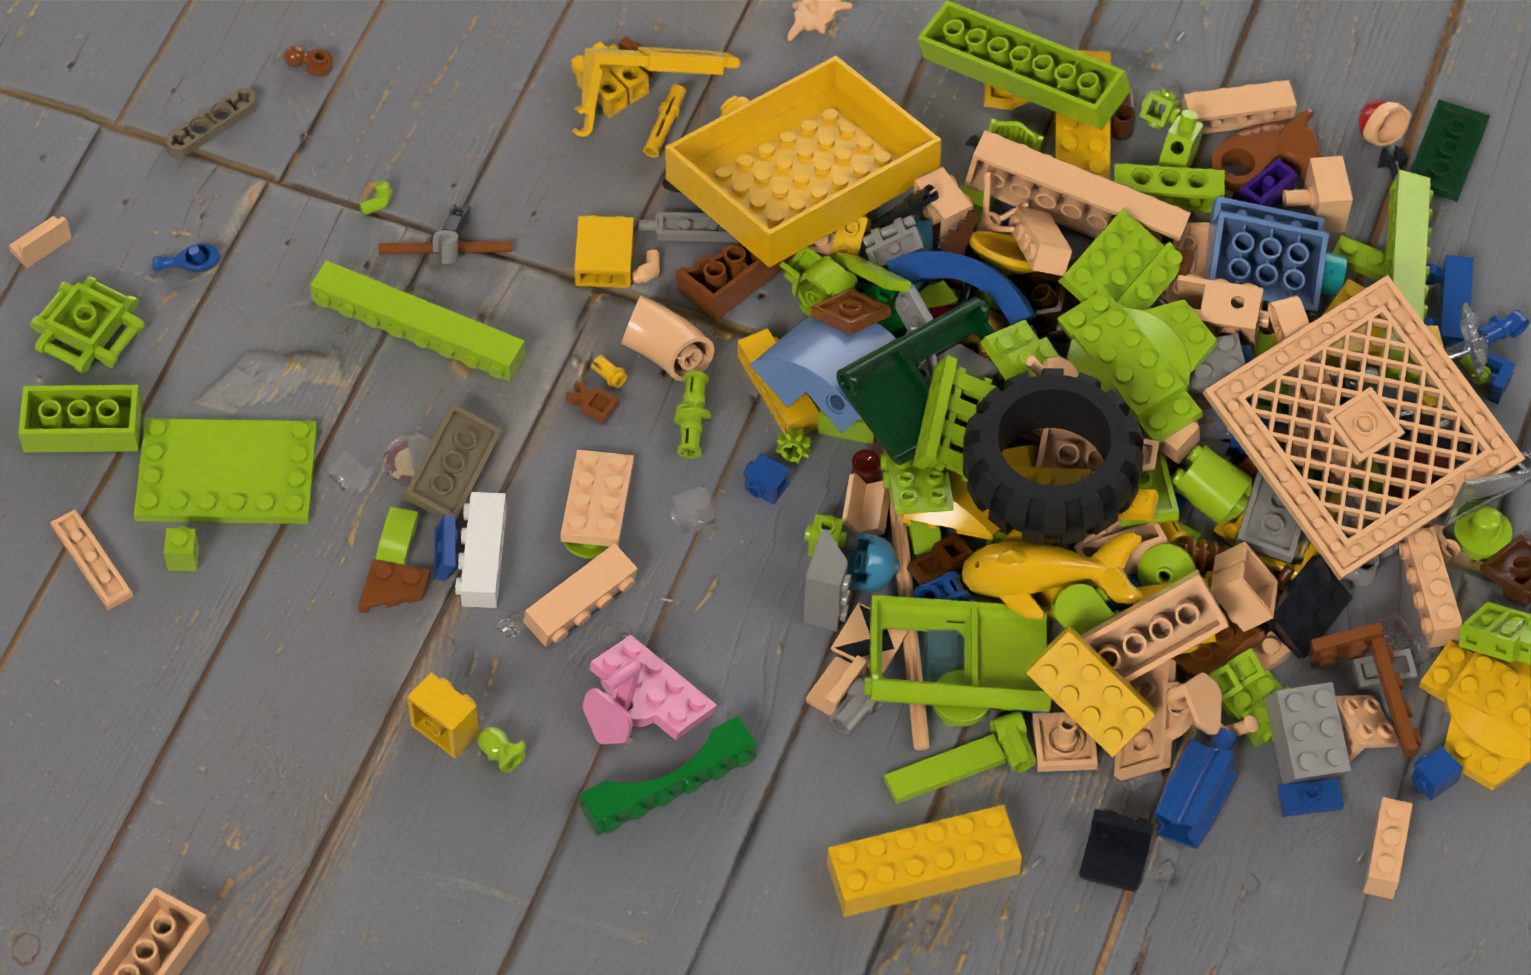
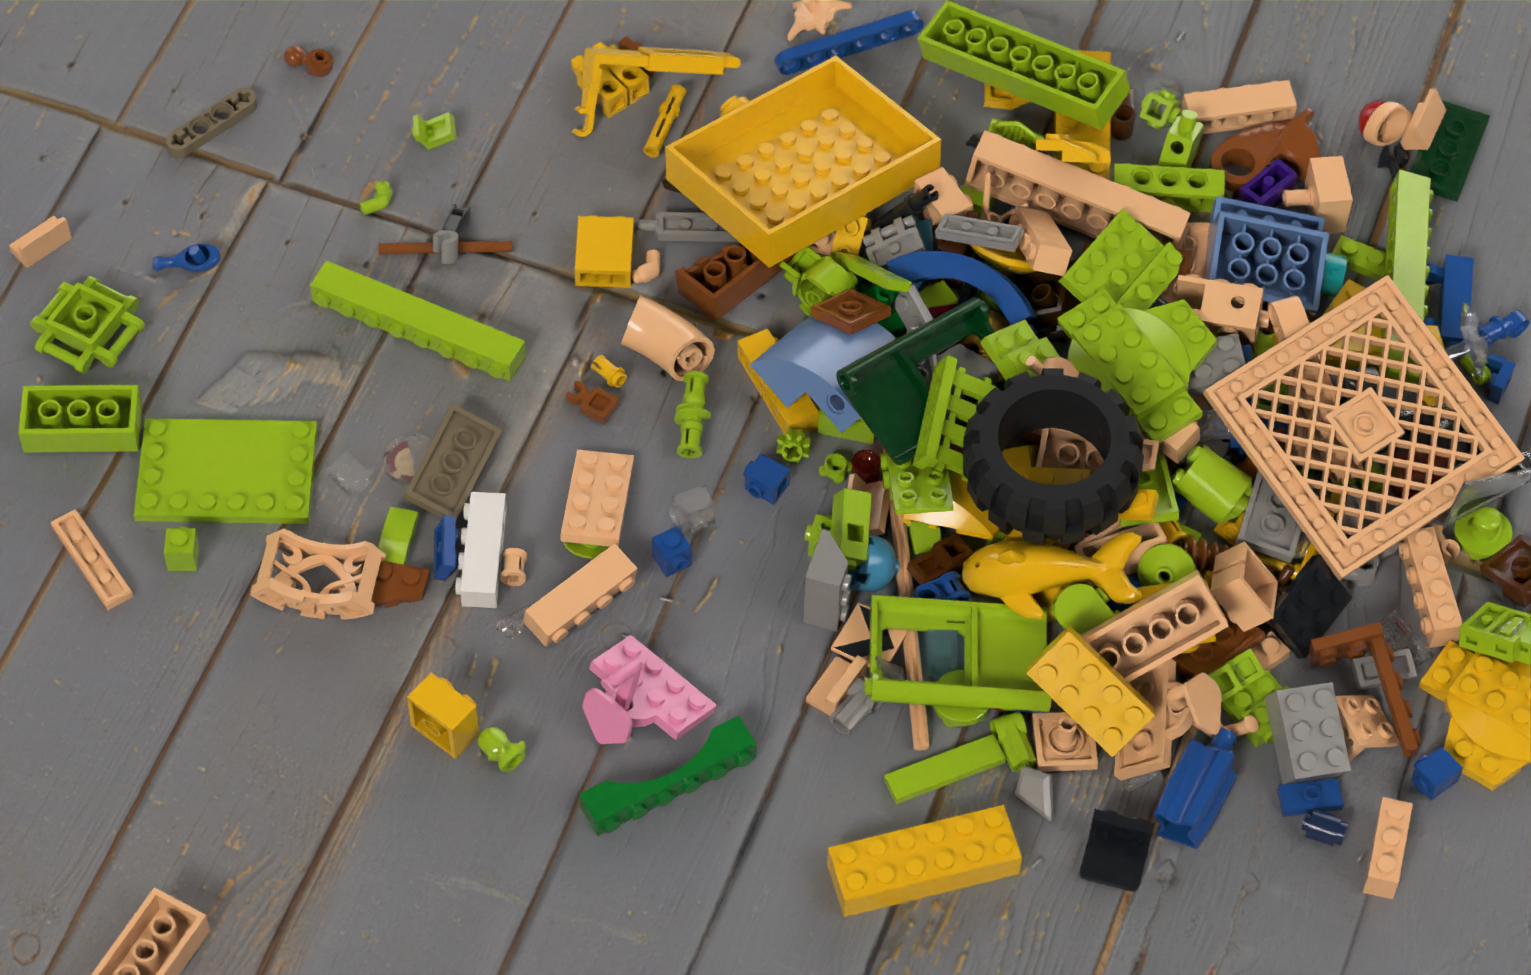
none -> light nougat fence [250,529,386,620]
none -> lime bracket [412,112,457,150]
none -> light nougat bush [500,548,527,586]
none -> blue brick [652,525,692,577]
none -> blue beam [774,10,924,75]
none -> lime plate [819,454,852,484]
none -> lime brick [831,488,872,570]
none -> clear piece [875,656,905,680]
none -> light grey tile [935,213,1024,252]
none -> light grey piece [1015,766,1054,821]
none -> yellow plate [1036,134,1111,163]
none -> dark blue brick [1301,808,1348,846]
none -> light nougat panel [1400,89,1446,150]

